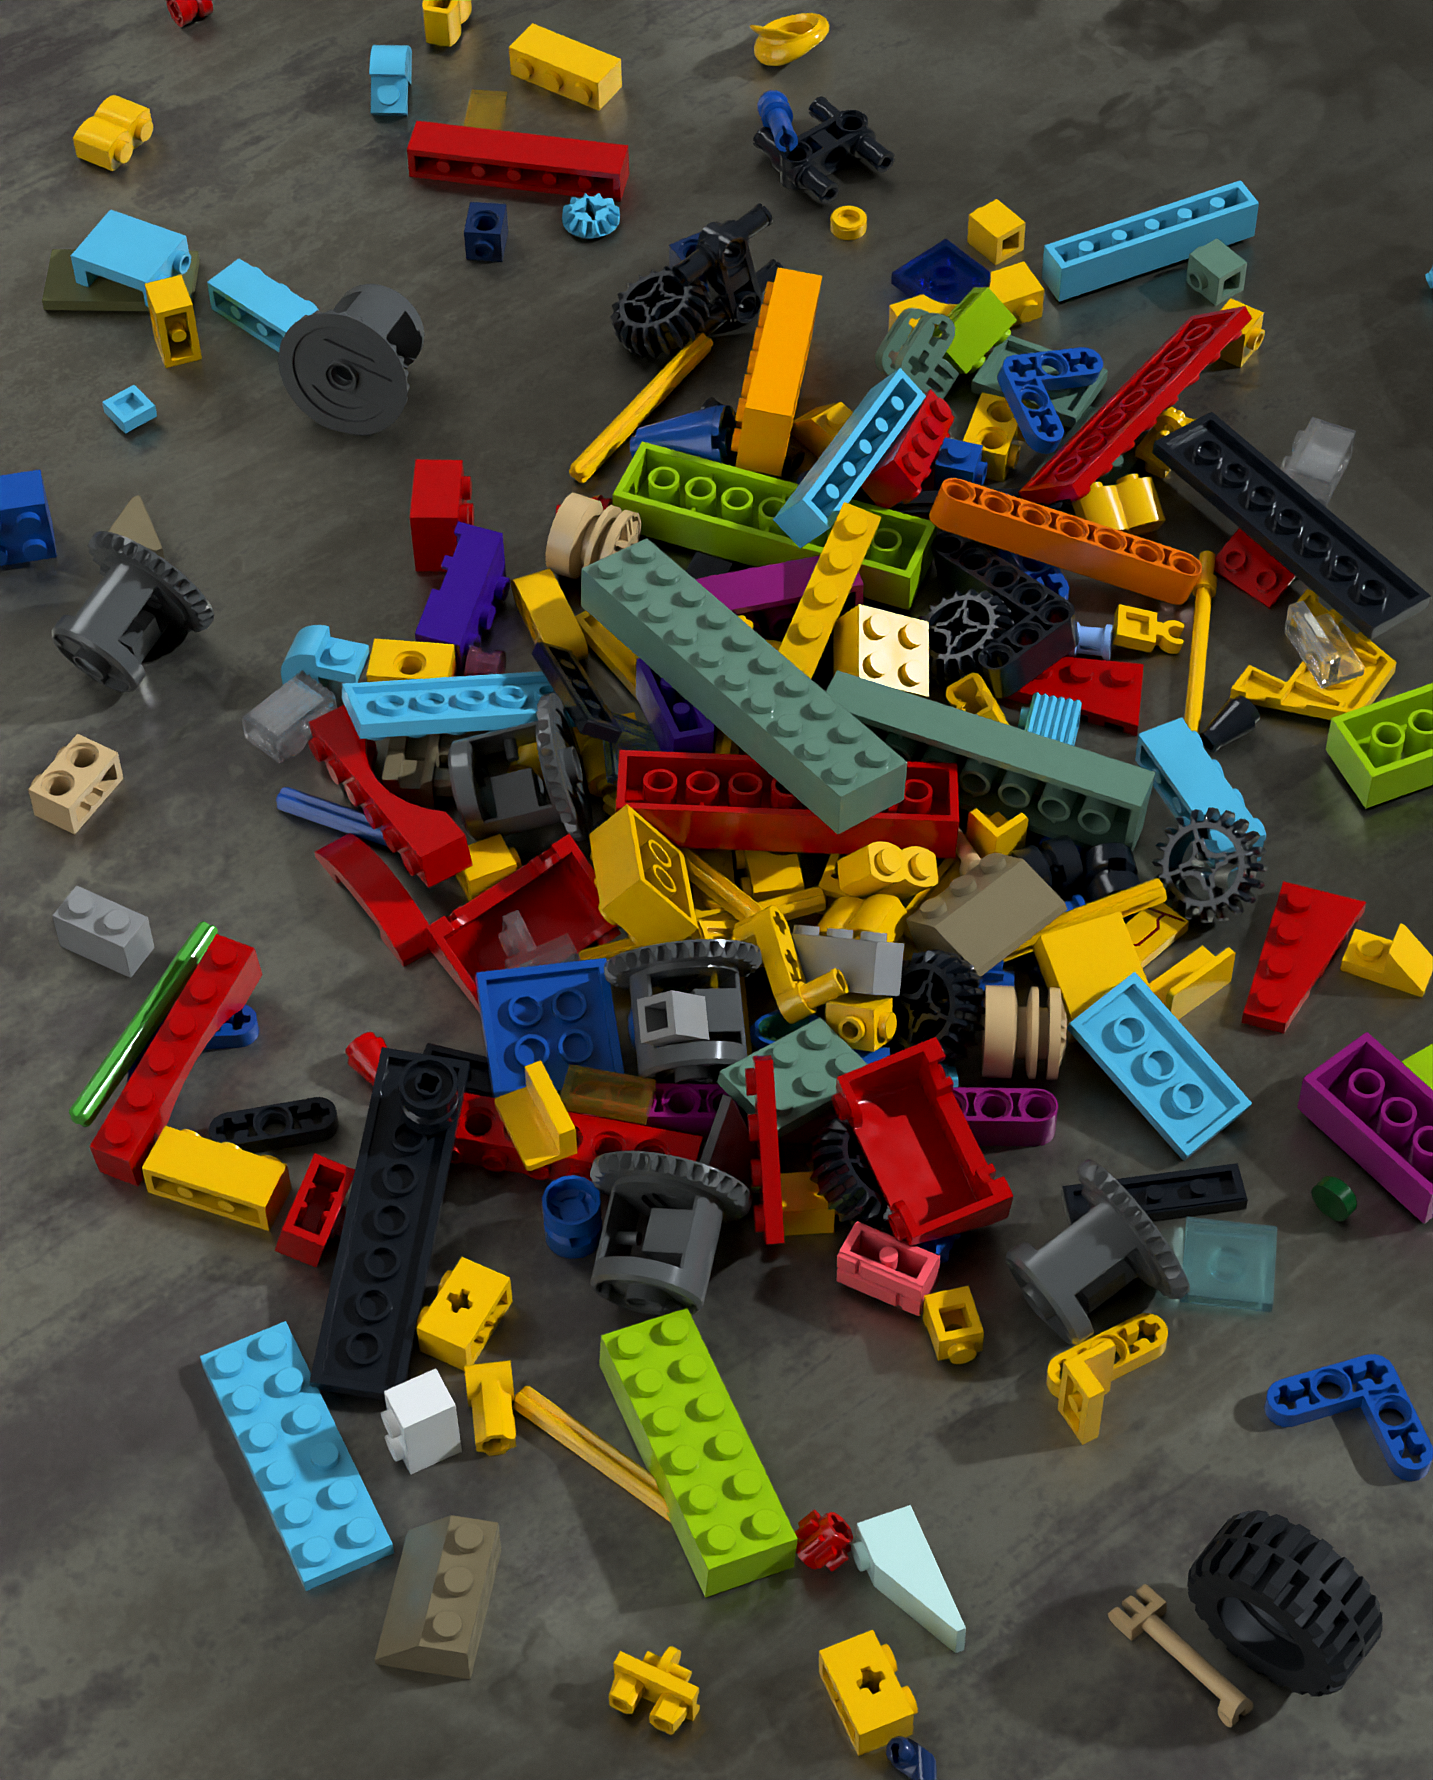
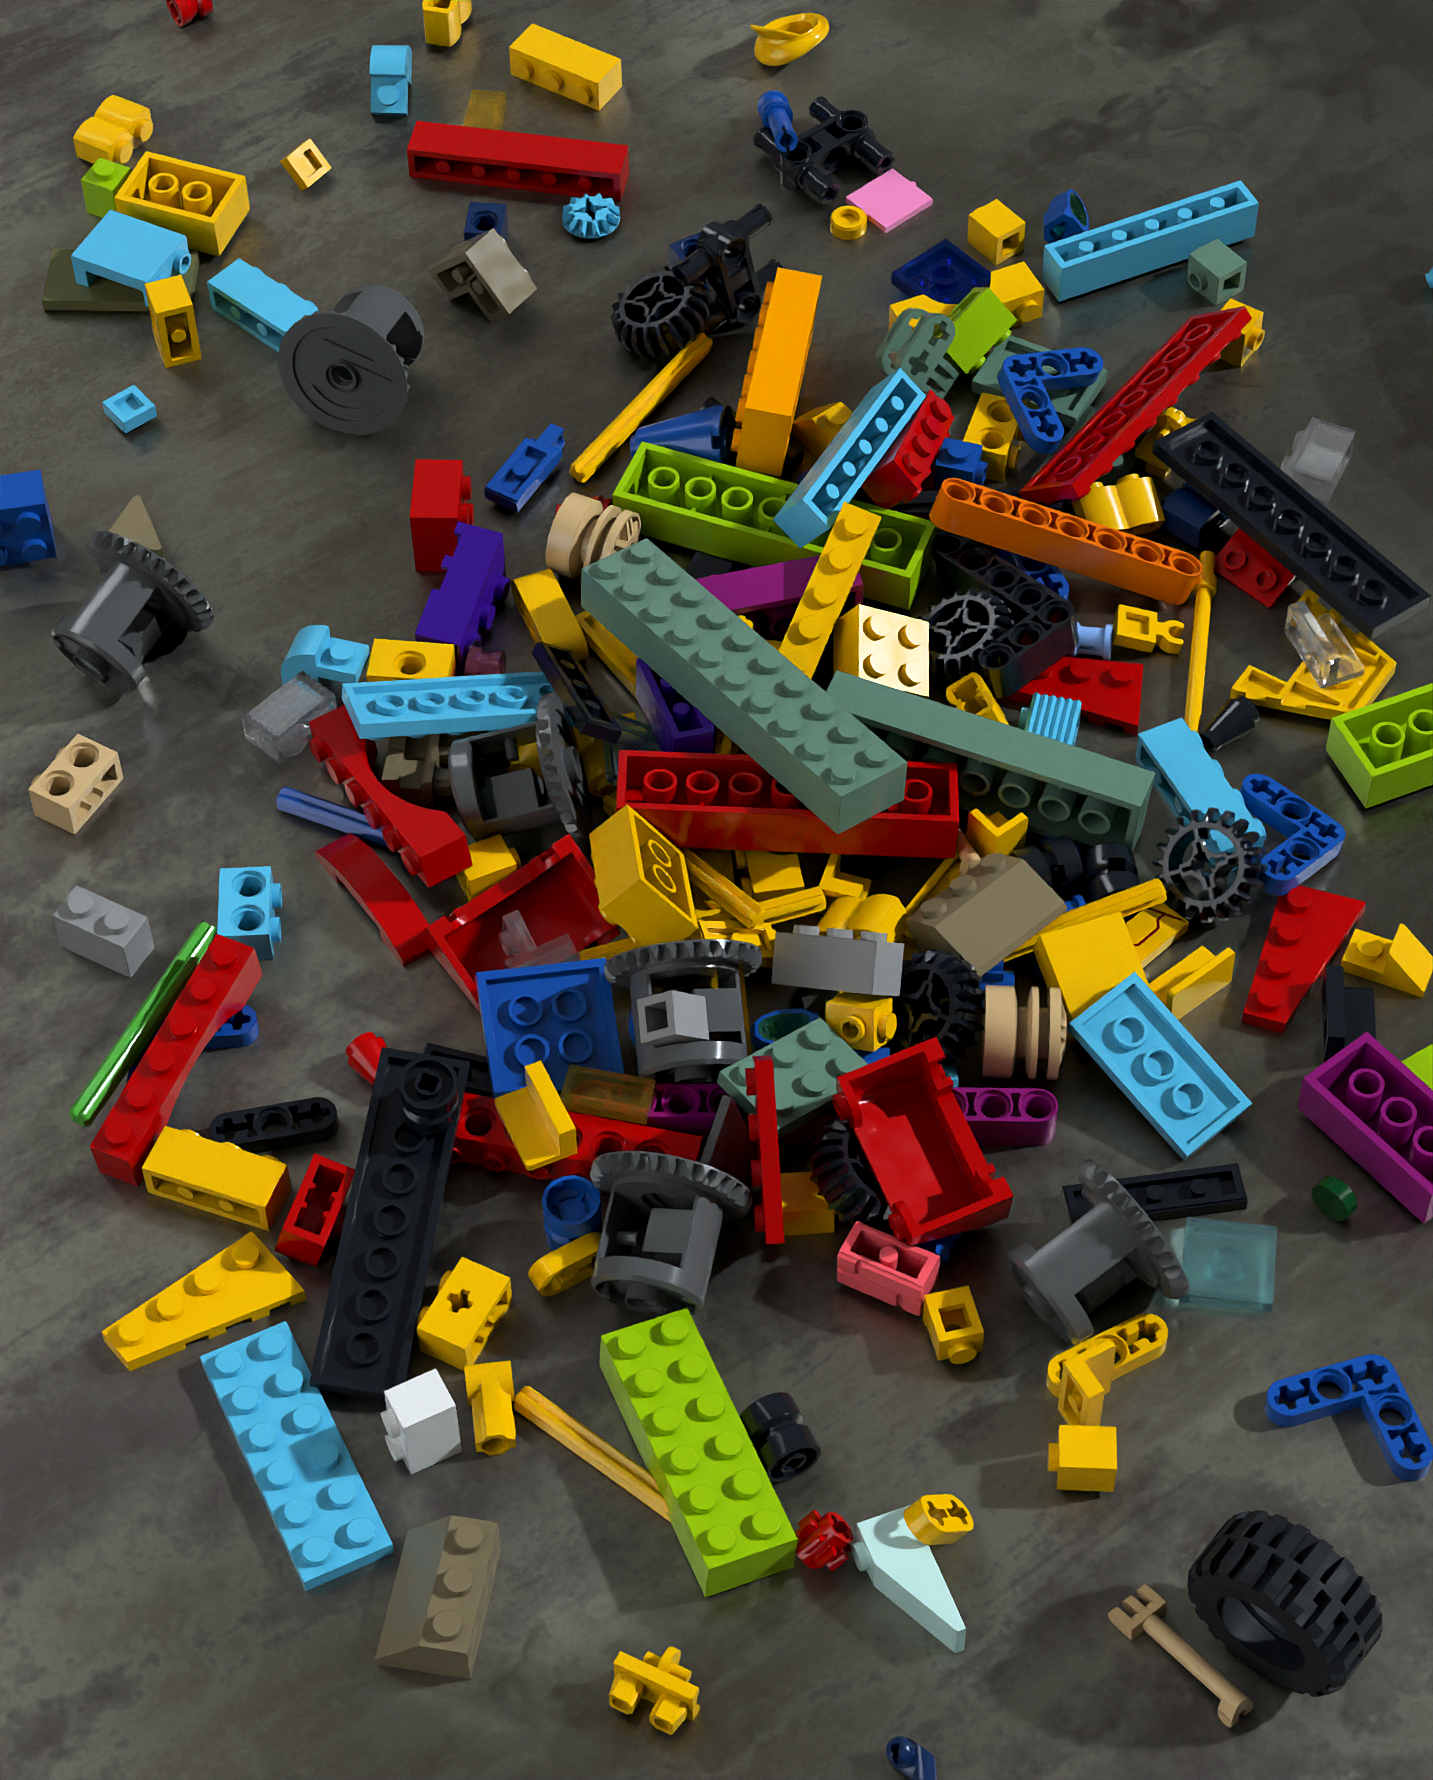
yellow beam [733,905,849,1024] -> none
yellow brick [819,1630,918,1756] -> none
yellow brick [837,841,939,901] -> none
none -> lime brick [81,157,132,218]
none -> yellow wing [101,1231,307,1371]
none -> yellow brick [114,151,250,256]
none -> medium azure brick [217,866,282,960]
none -> yellow plate [280,138,332,191]
none -> dark tan brick [428,228,537,322]
none -> blue hinge [484,423,565,513]
none -> yellow beam [528,1232,602,1297]
none -> black wheel [740,1392,821,1483]
none -> bright pink piece [845,168,933,233]
none -> yellow beam [903,1494,974,1545]
none -> blue rock [1043,189,1089,244]
none -> yellow brick [1047,1425,1117,1492]
none -> dark blue brick [1160,481,1230,549]
none -> blue beam [1239,774,1346,896]
none -> black panel [1321,965,1376,1062]

